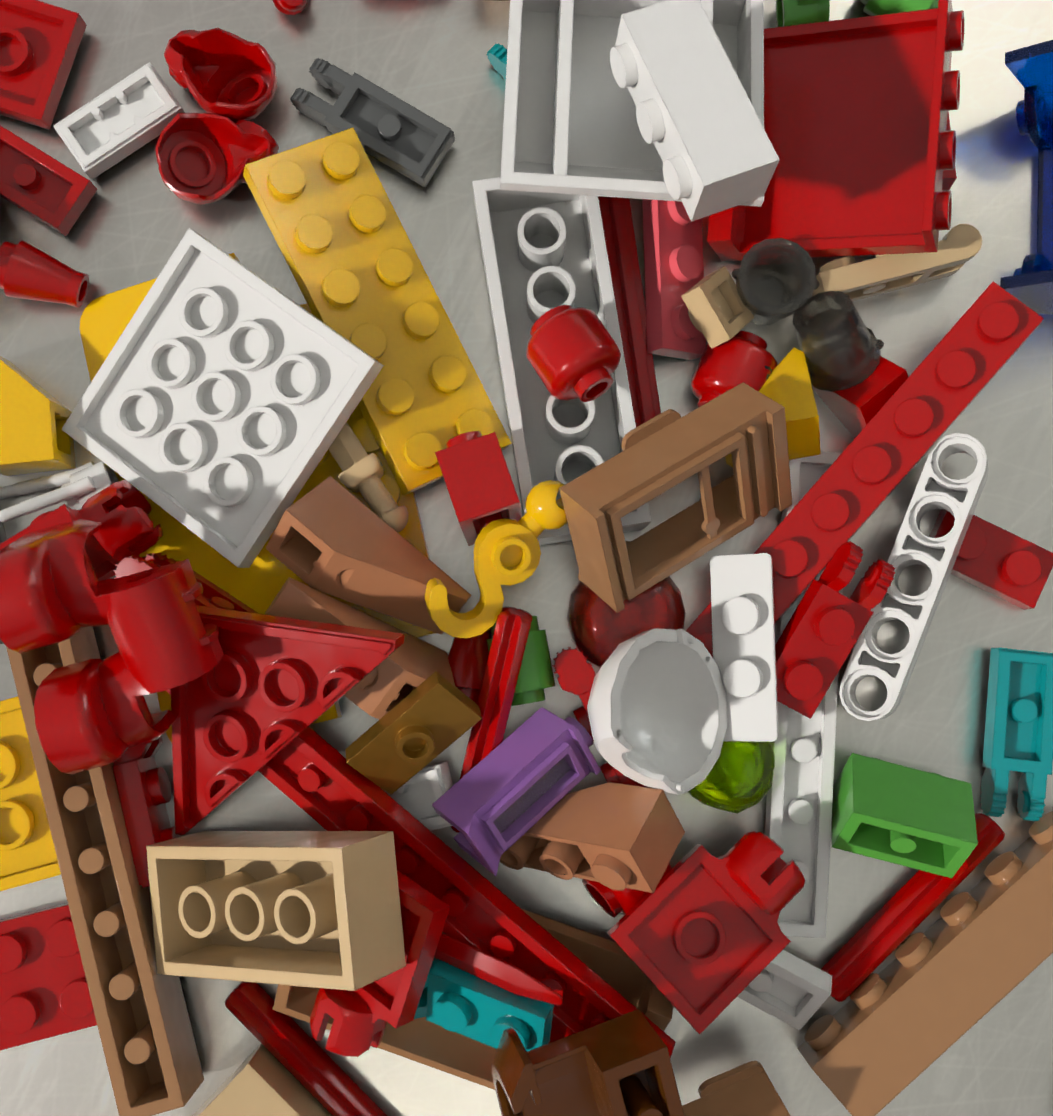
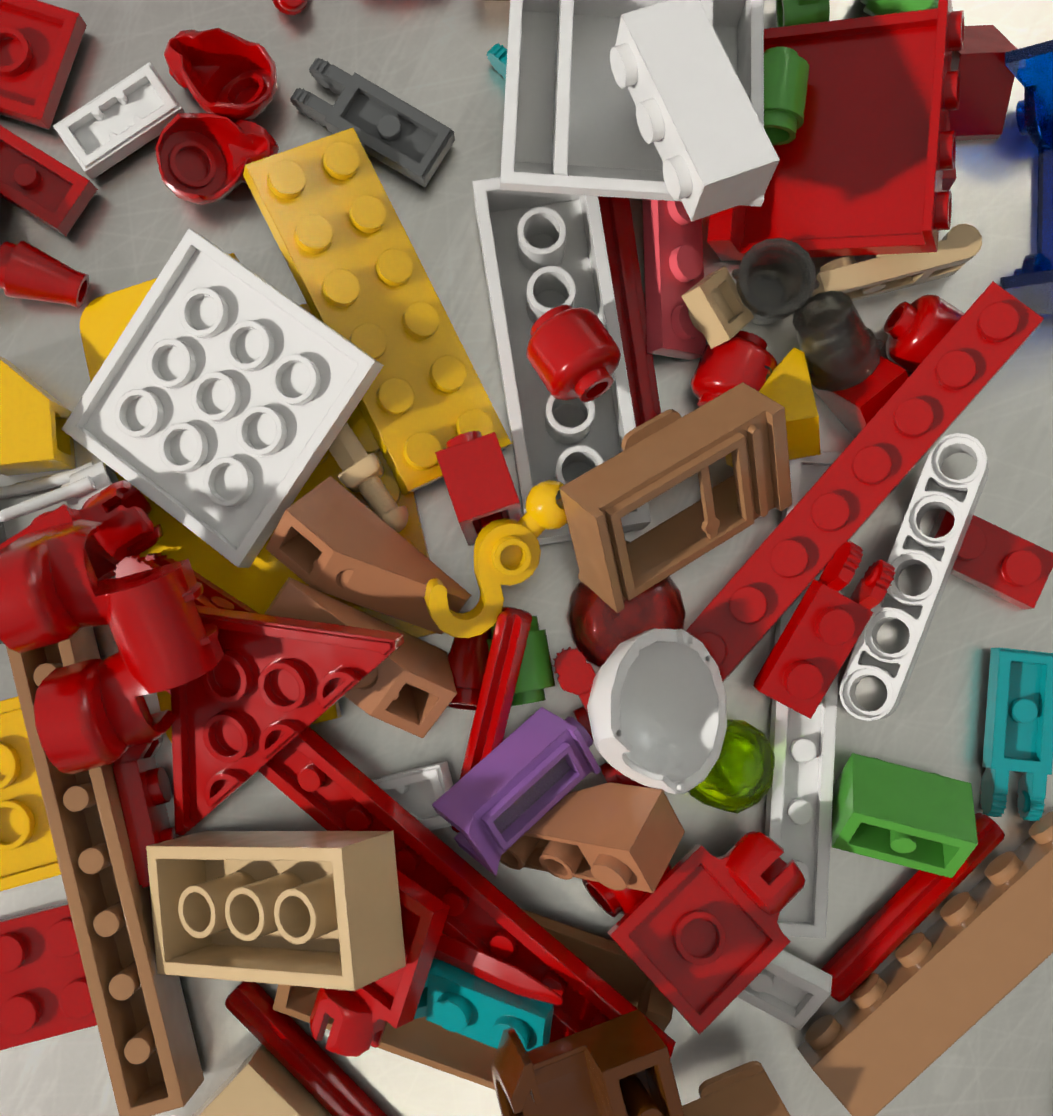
pearl gold plate [345,671,482,795] -> none
white piece [710,553,778,742] -> none
none -> bright green brick [764,47,810,146]
none -> red head [884,295,965,374]
none -> red slope [948,25,1020,141]

